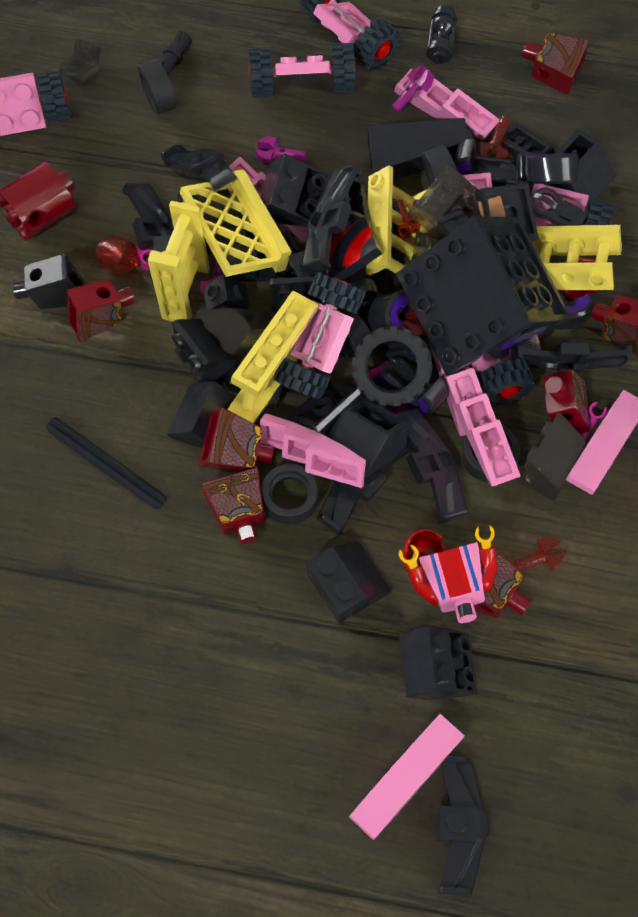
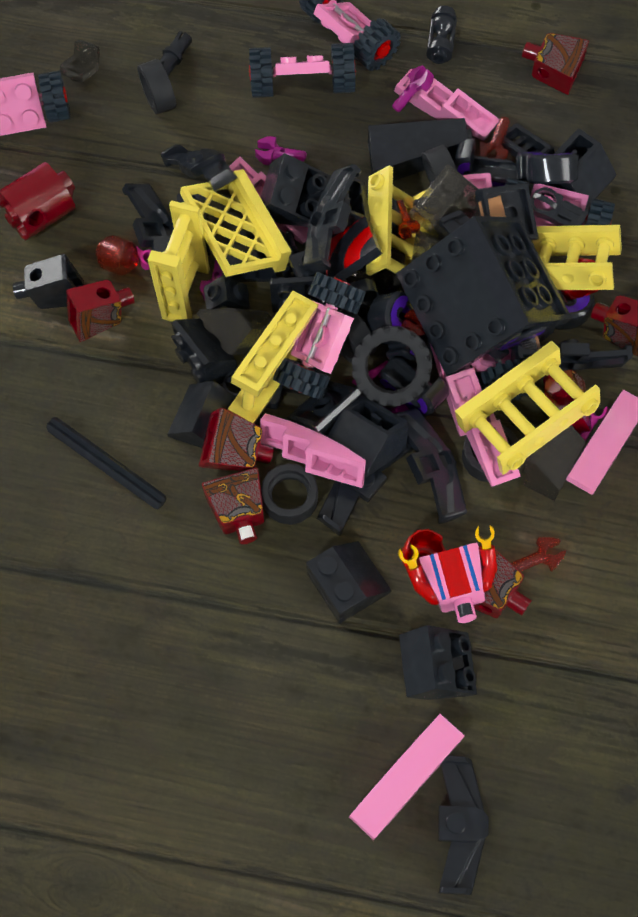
none -> light yellow fence [455,341,600,475]

